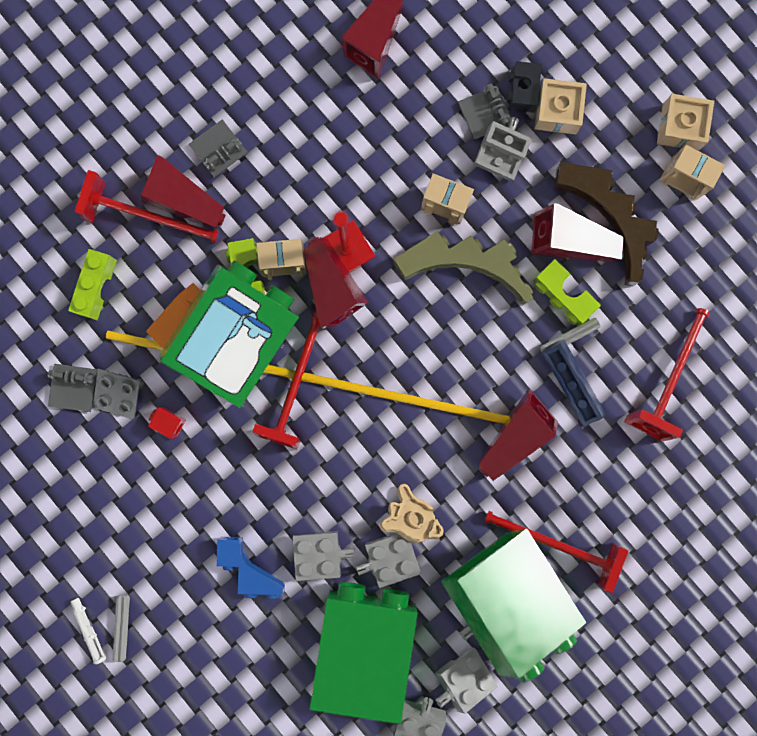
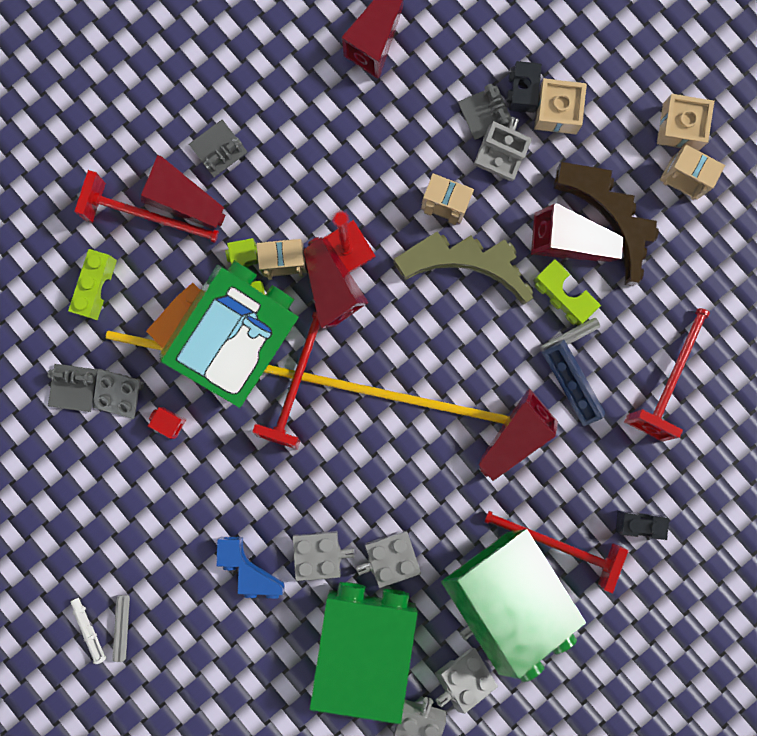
tan tile [380,484,443,543] -> none
none -> black brick [615,510,669,540]

